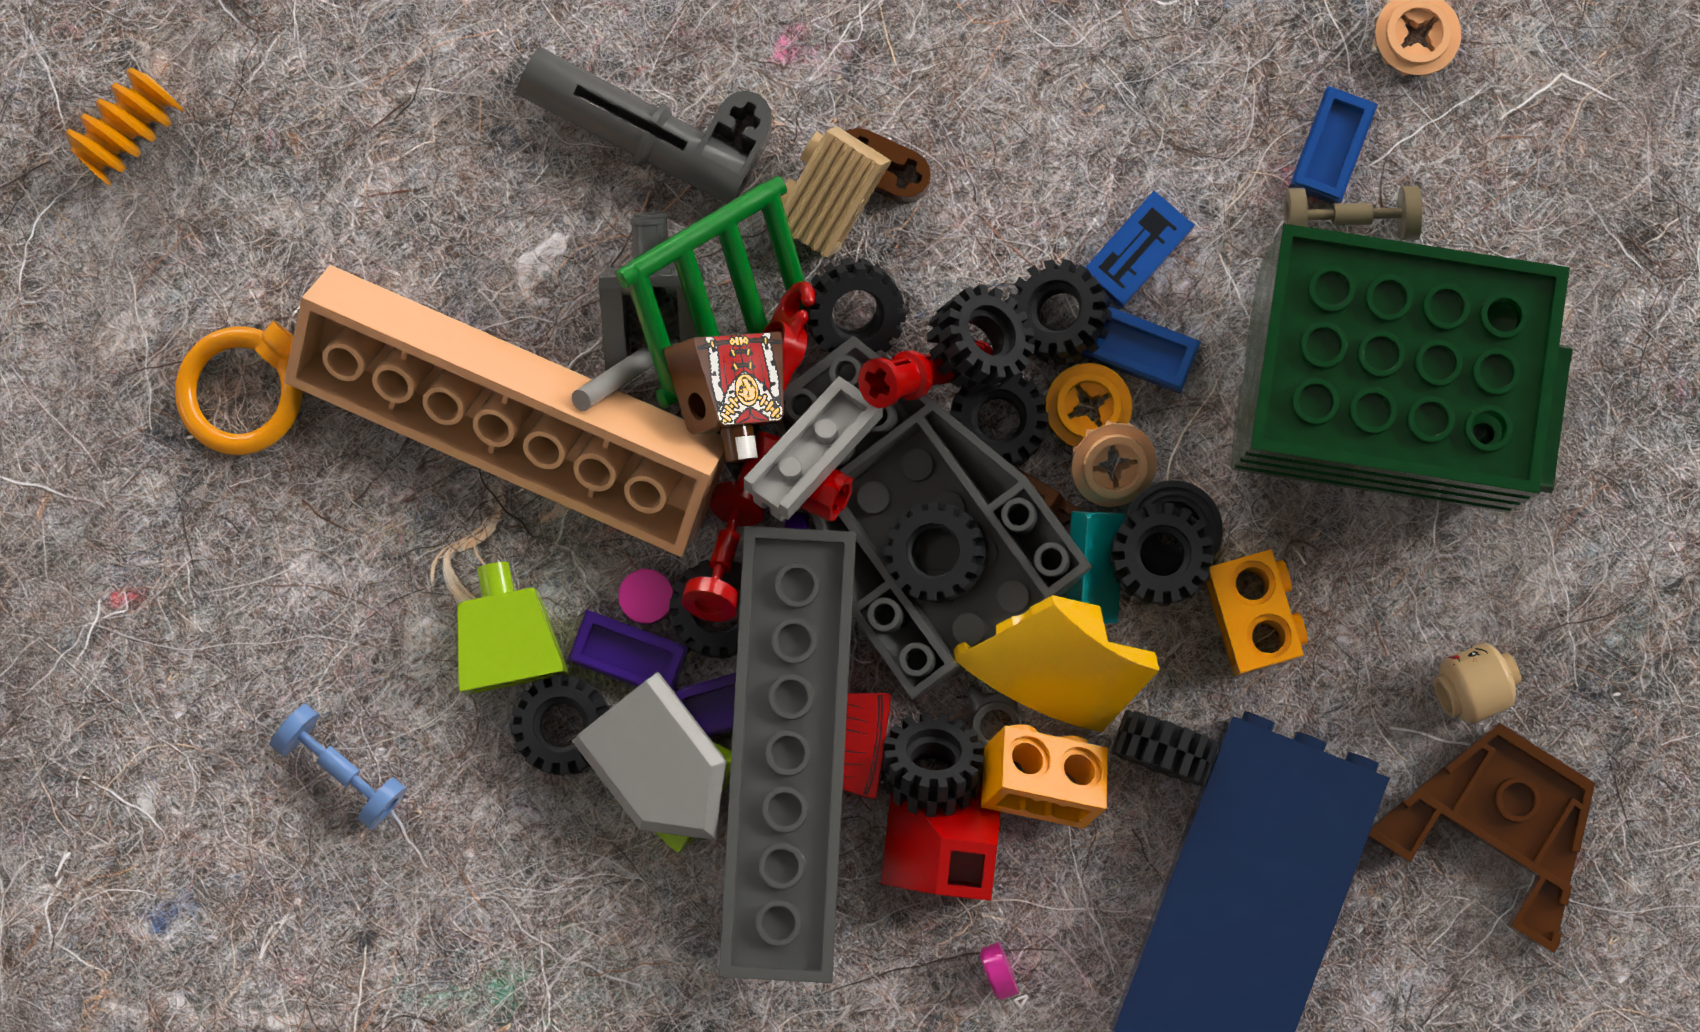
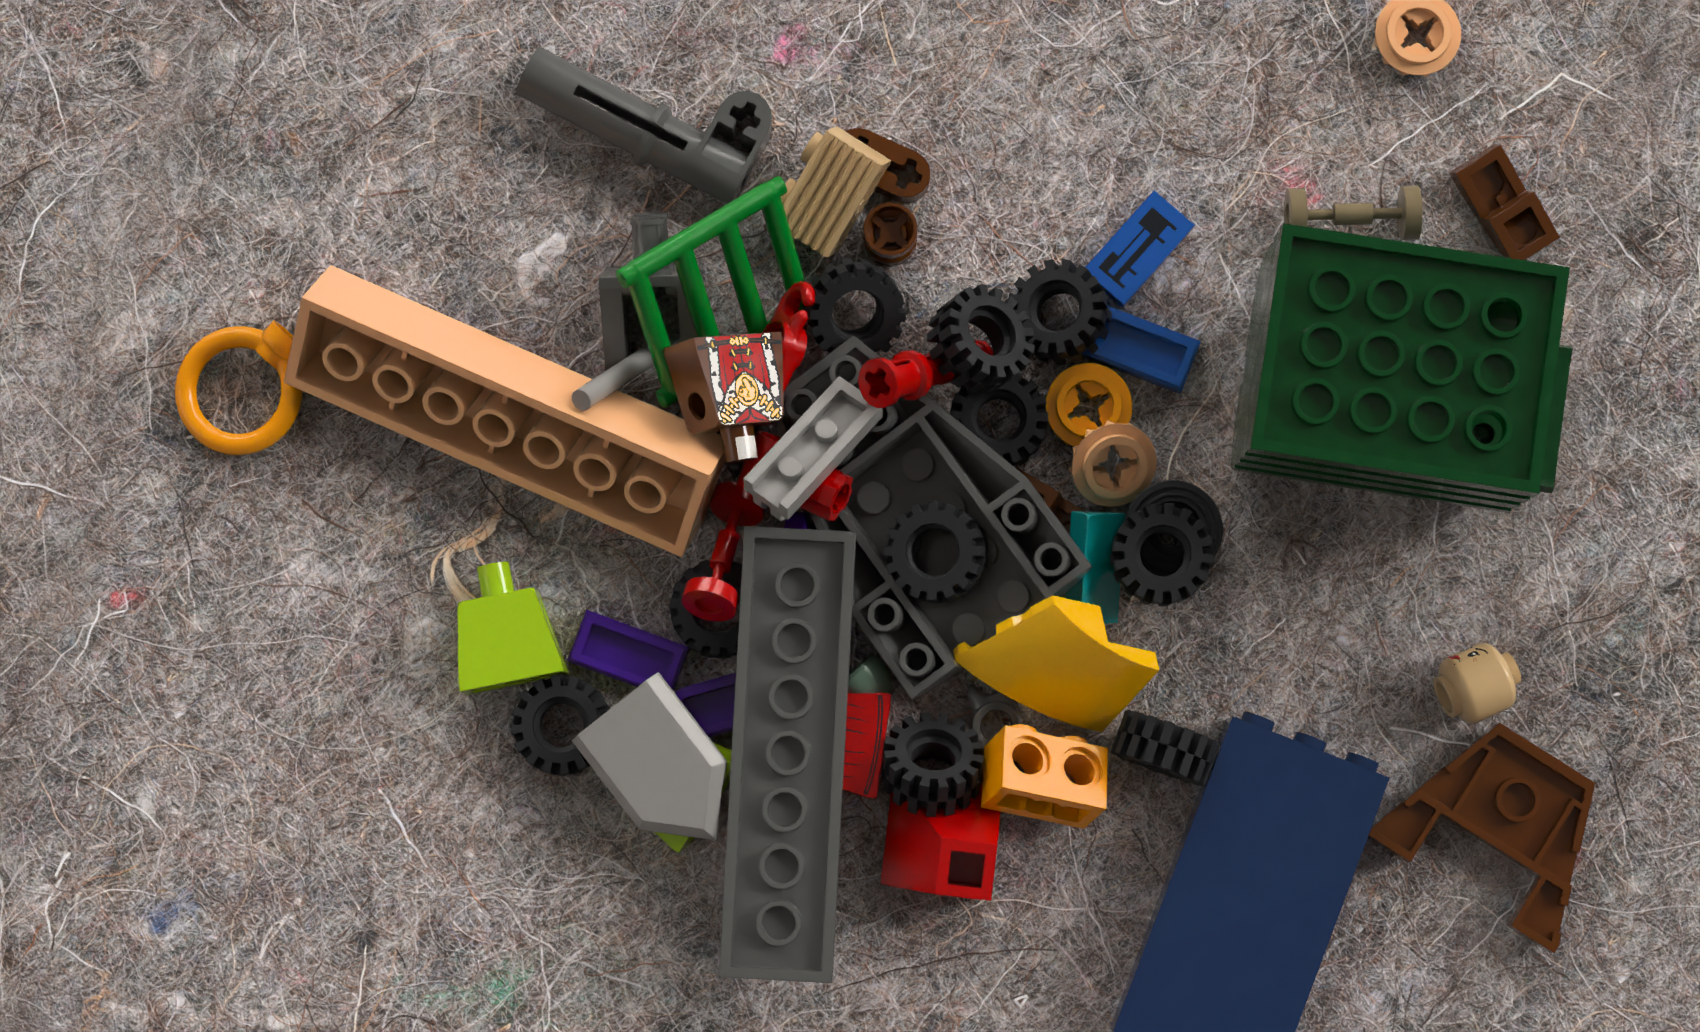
light orange piece [64,67,185,186] -> none
medium blue wheel [270,703,407,830] -> none
dark pink tile [618,569,673,625] -> none
dark pink tile [979,941,1019,1001] -> none
light orange brick [1205,549,1308,677] -> none
blue tile [1288,85,1378,204] -> none
none -> sand green piece [848,654,891,693]
none -> reddish brown wheel [863,202,918,267]
none -> reddish brown slope [1449,144,1560,260]

